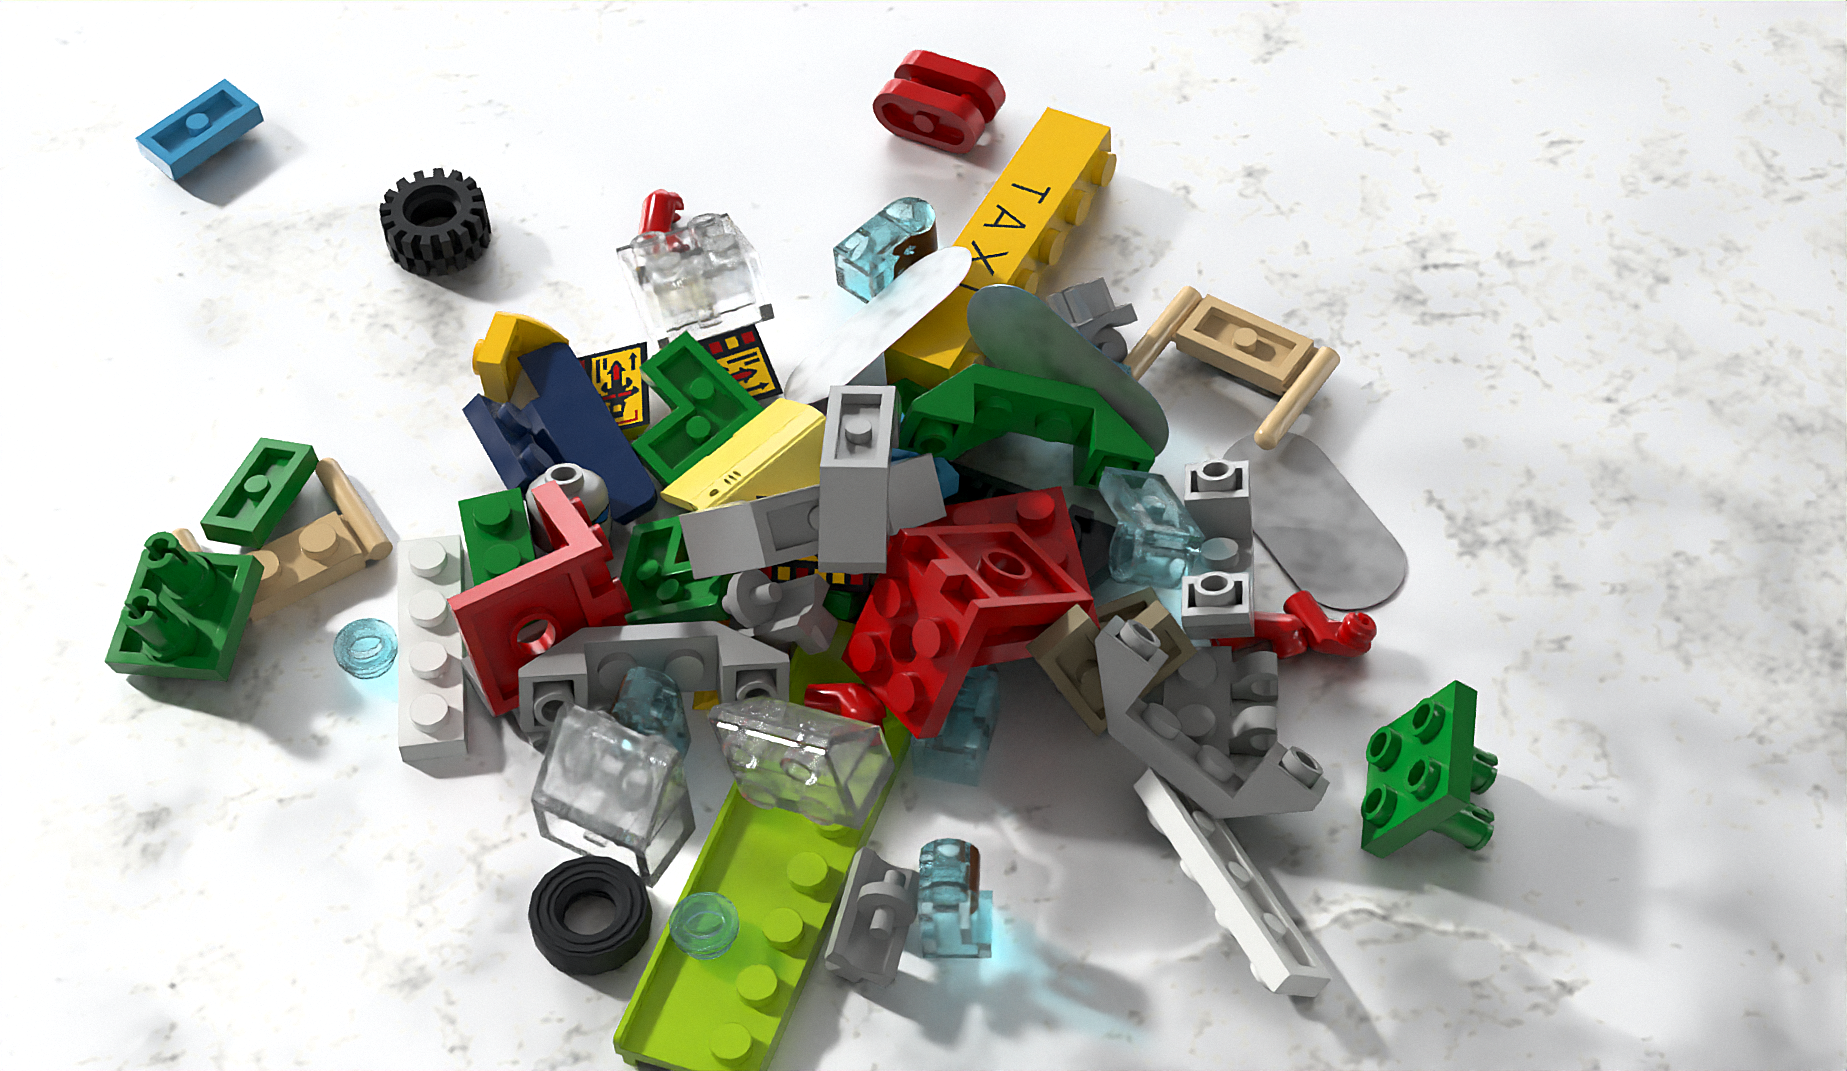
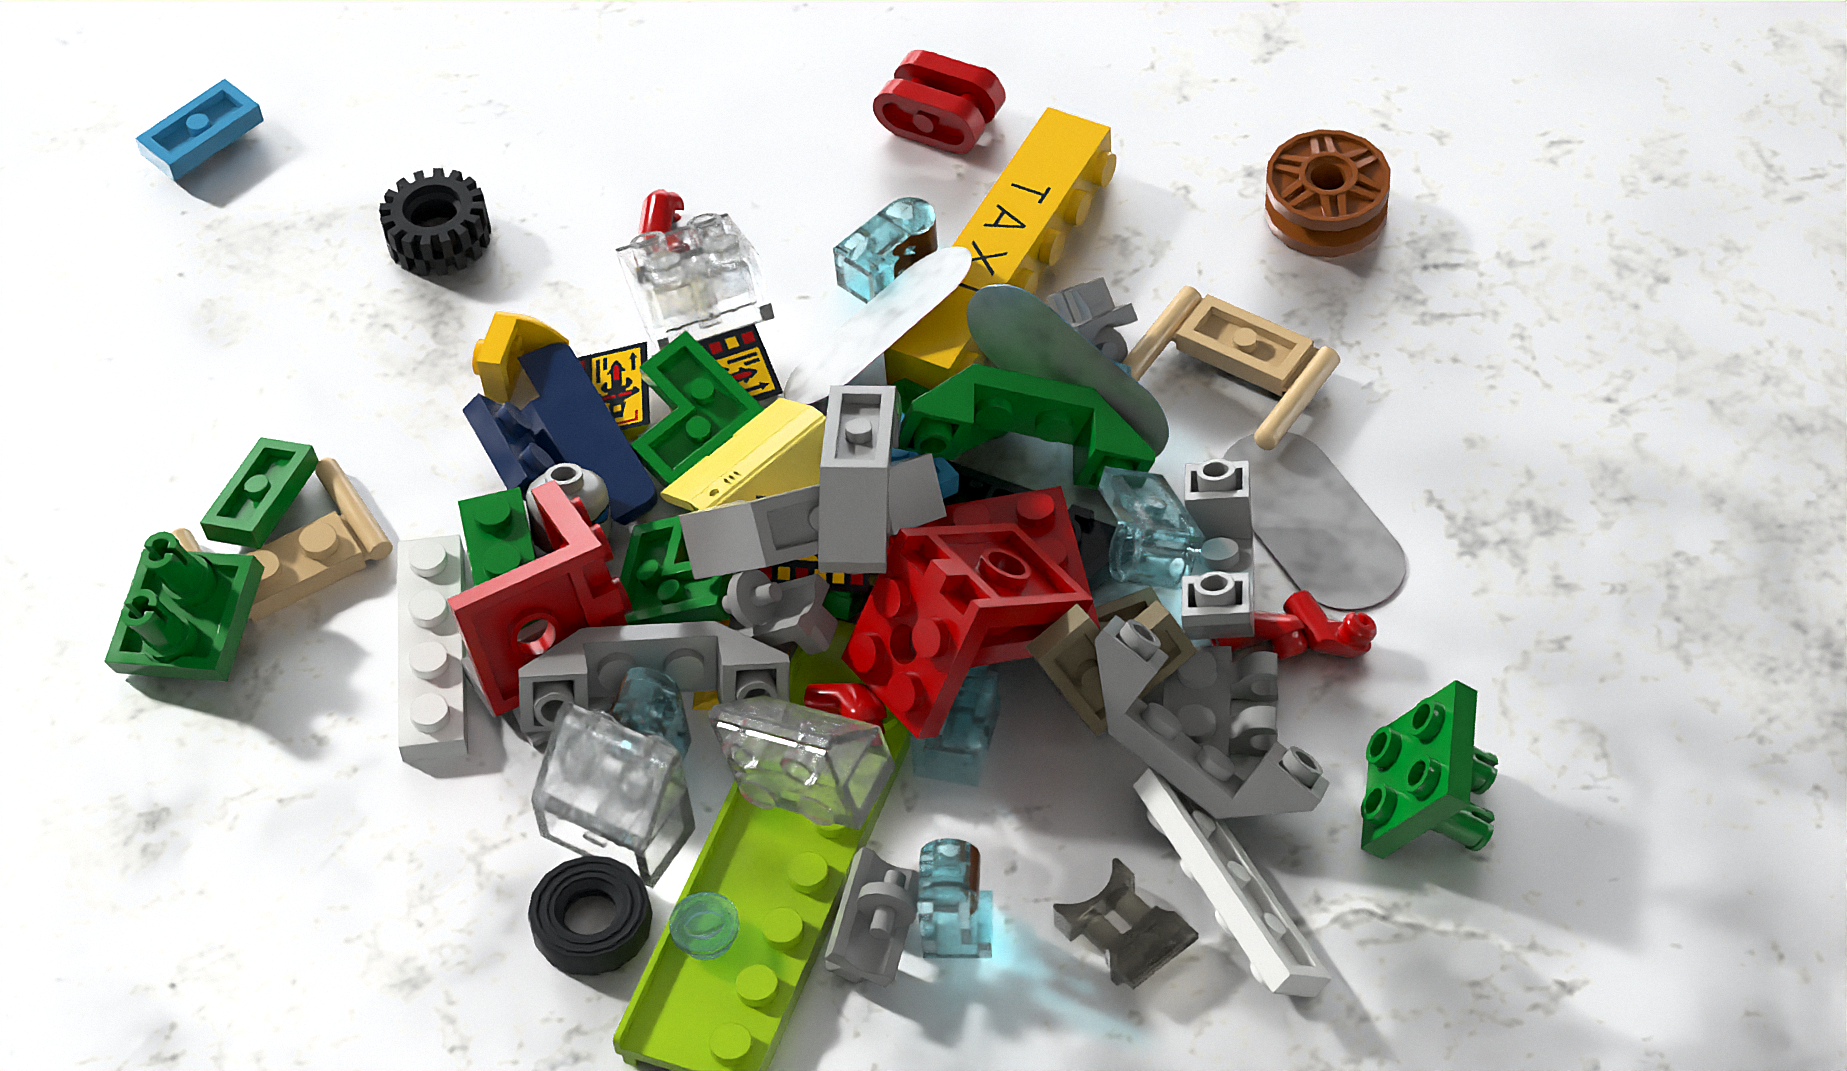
clear light blue plate [333,618,398,680] -> none
none -> clear smoke piece [1053,858,1199,990]
none -> dark orange wheel [1264,129,1391,257]

